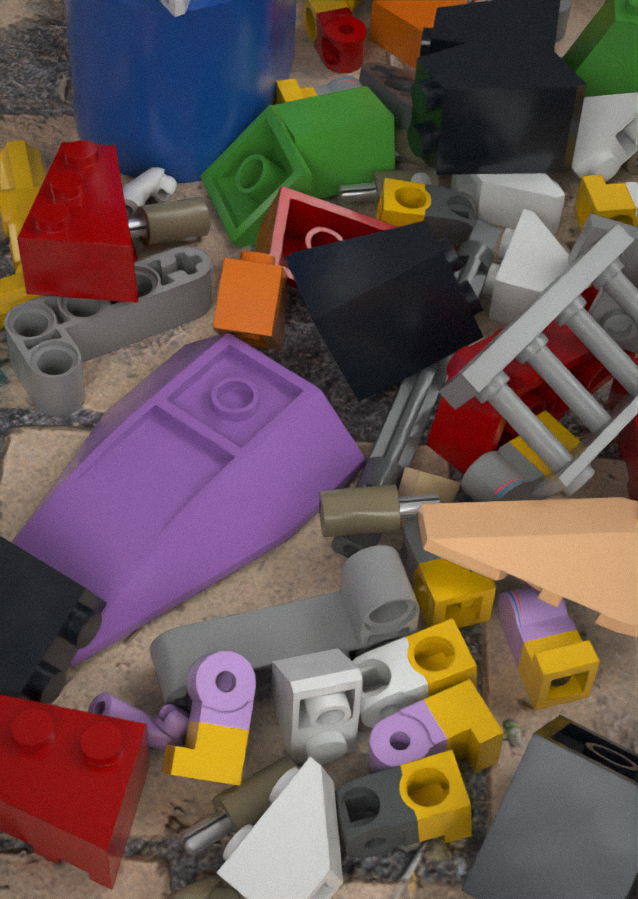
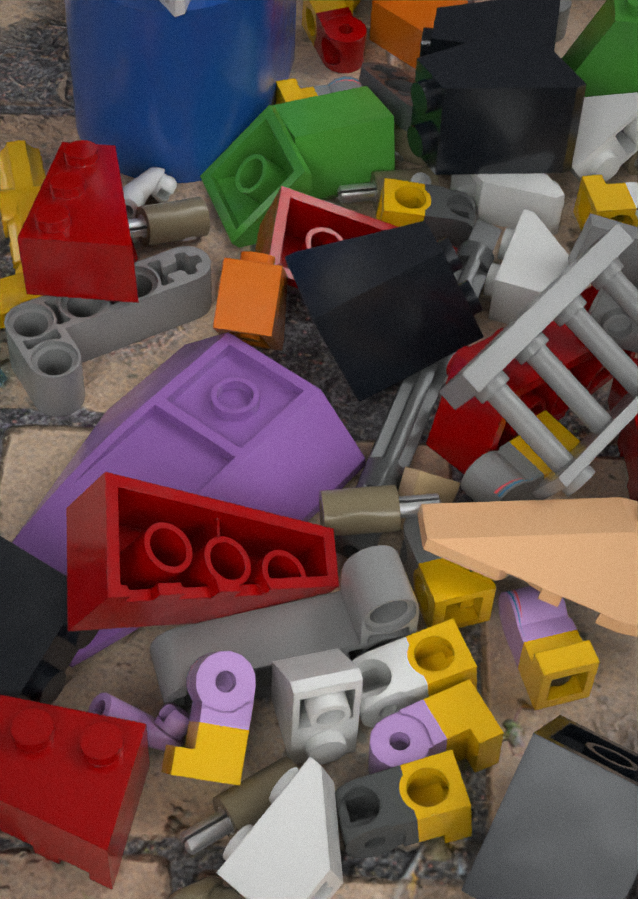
none -> red wedge [66,472,339,631]

